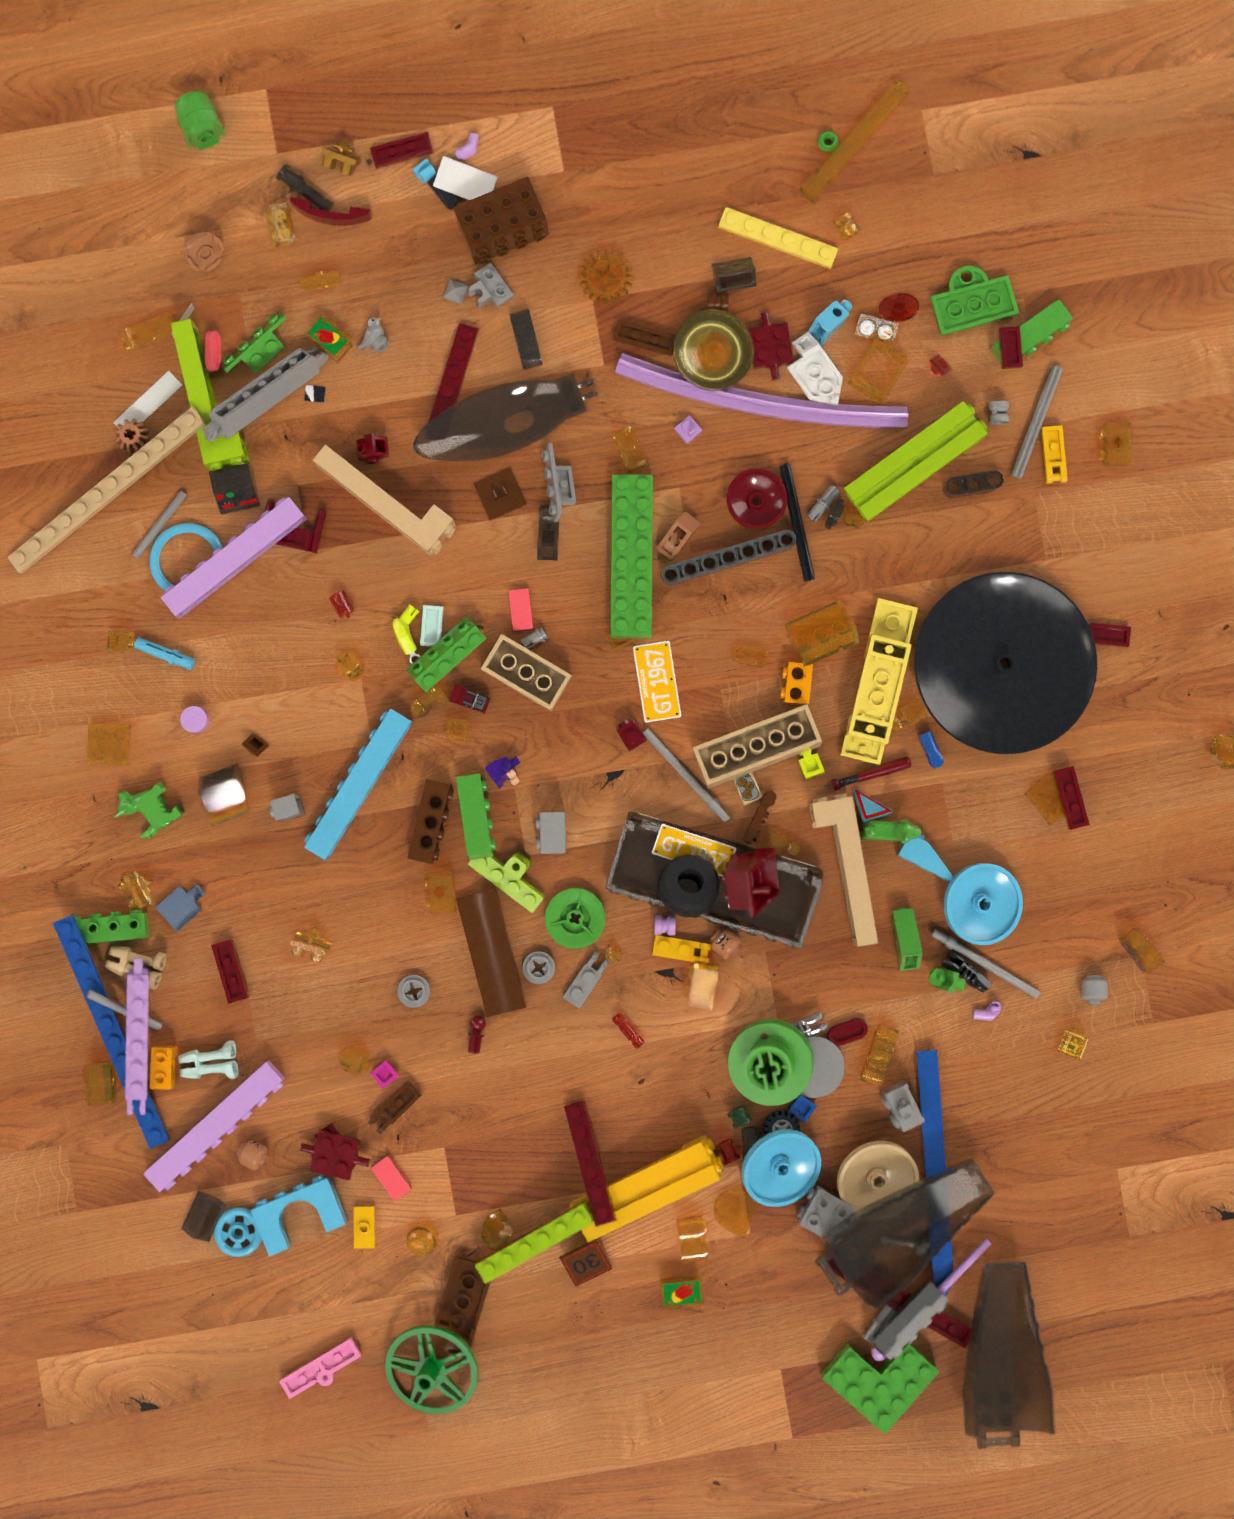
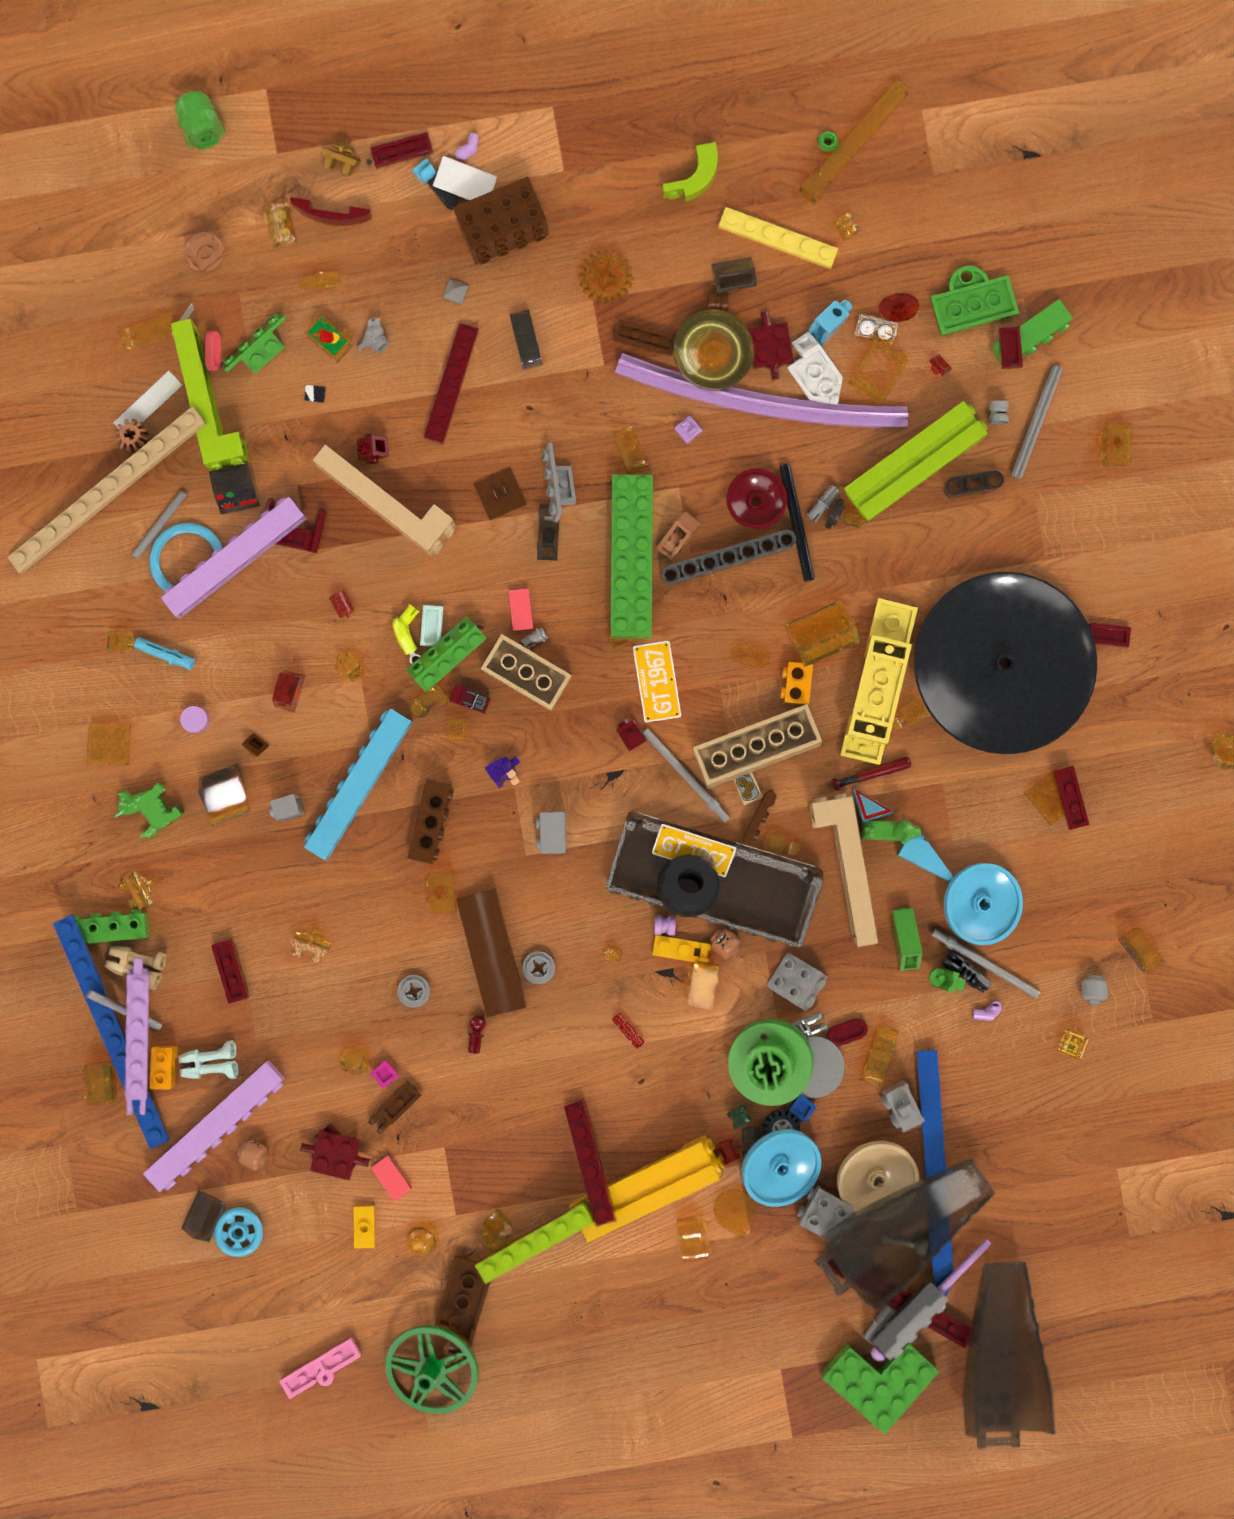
sand blue piece [155,884,206,933] -> none
light grey hinge [203,346,329,442] -> none
medium azure arch [250,1175,348,1256] -> none
clear smoke pin [276,164,333,211] -> none
clear smoke windscreen [413,373,598,461] -> none
bright green brick [456,773,496,860] -> none
light grey plate [468,263,514,308] -> none
lime plate [468,852,545,913] -> none
bright green piece [545,888,605,949] -> none
reddish brown piece [559,1239,612,1287] -> none
light grey hinge [563,951,610,1009] -> none
brick [660,1275,704,1310] -> none
dark red piece [722,848,780,917] -> none
neon yellow plate [798,749,825,780] -> none
blue bar [918,731,944,768] -> none
yellow plate [1041,425,1067,484] -> none
none -> clear red torso [272,670,305,713]
none -> lime arch [662,142,718,202]
none -> light grey bracket [768,953,828,1011]

